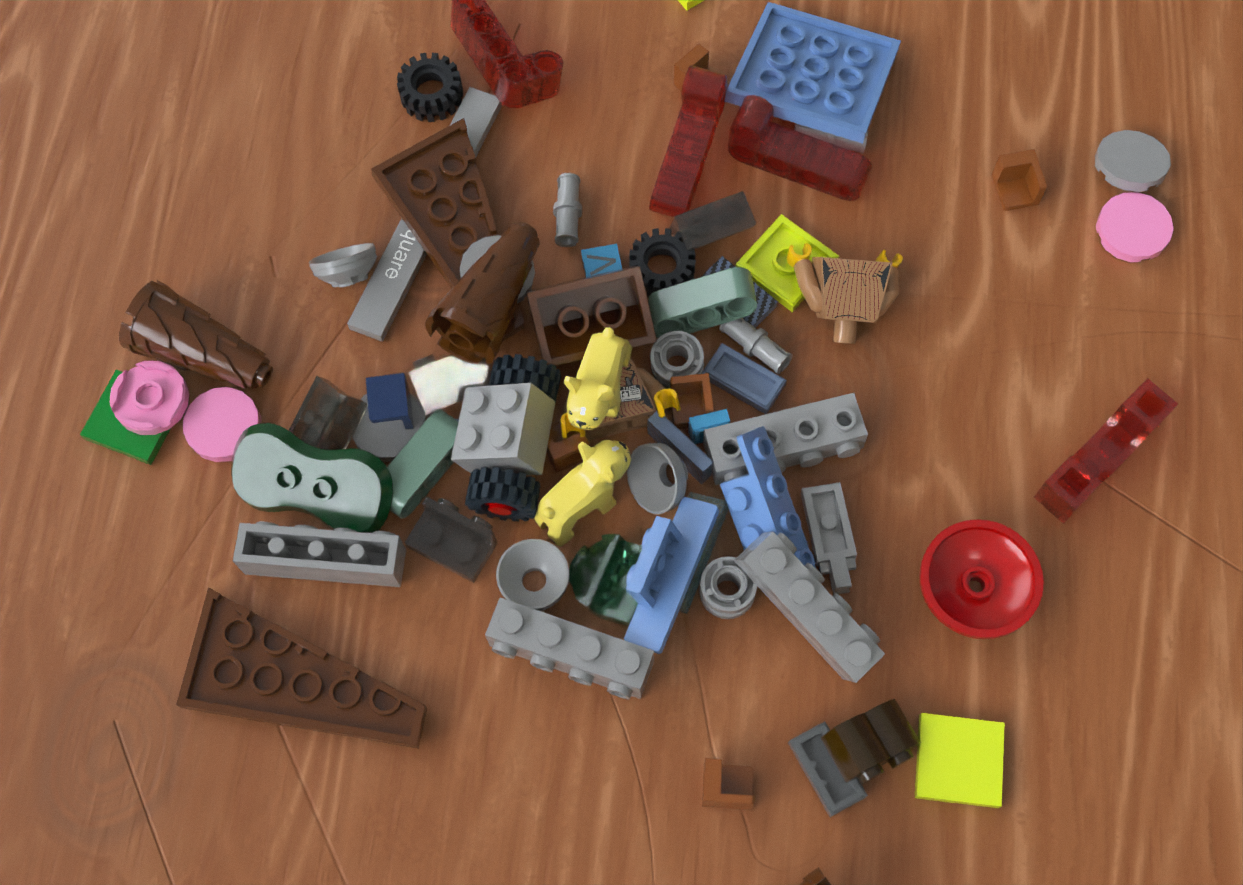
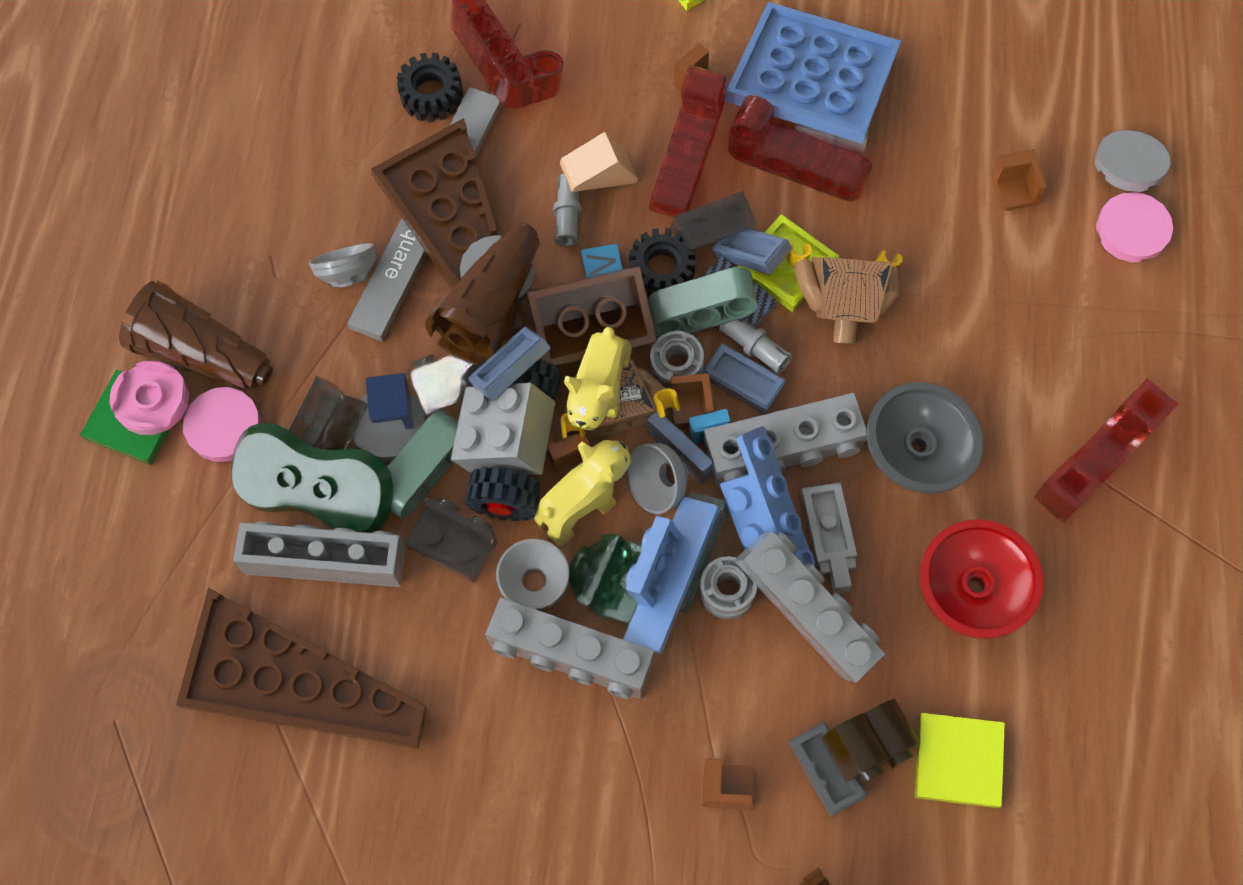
none -> sand blue tile [468,327,550,401]
none -> light nougat slope [560,132,638,192]
none -> sand blue tile [712,224,792,275]
none -> dark grey dish [866,382,983,494]

